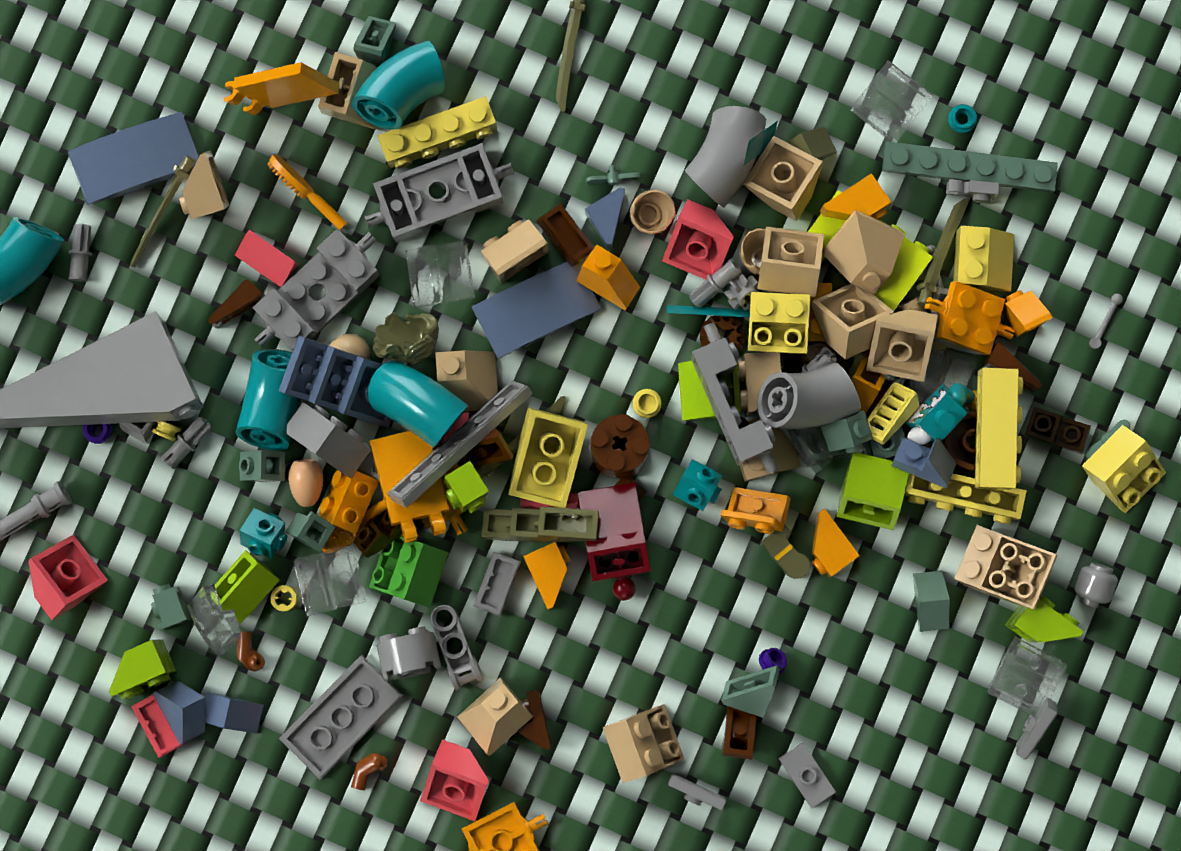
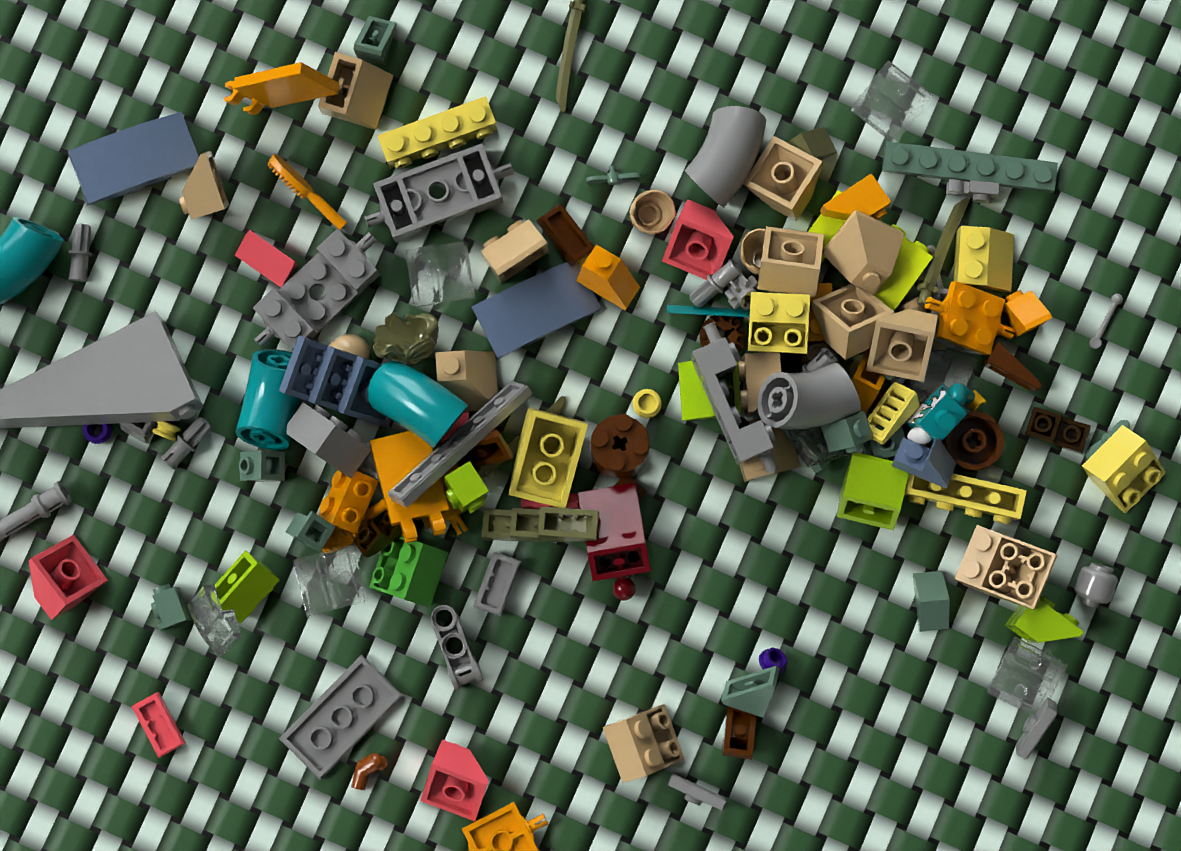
lime slope [109,639,176,699] -> none
olive sword [130,155,196,268] -> none
sand blue slope [153,681,205,745] -> none
sand blue slope [205,692,264,734] -> none
reddish brown slope [208,279,265,328] -> none
dark orange arm [236,631,265,672] -> none
teal brick [239,508,287,559] -> none
light yellow bush [270,585,298,612] -> none
light nougat animal [288,459,323,507] -> none
teal brick [352,41,445,130] -> none
light grey brick [376,626,441,681] -> none
tan slope [457,677,533,756] -> none
reddish brown slope [517,689,551,749] -> none
light orange slope [523,542,570,610] -> none
sand blue slope [585,188,625,249] -> none
teal brick [672,459,723,511] -> none
light orange bracket [720,487,791,534] -> none
teal sticker [743,121,778,166] -> none
olive leg [760,525,810,579] -> none
light grey plate [778,742,836,808] -> none
light orange slope [811,508,860,577] -> none
teal plate [948,104,977,133] -> none
light yellow brick [975,368,1023,490] -> none

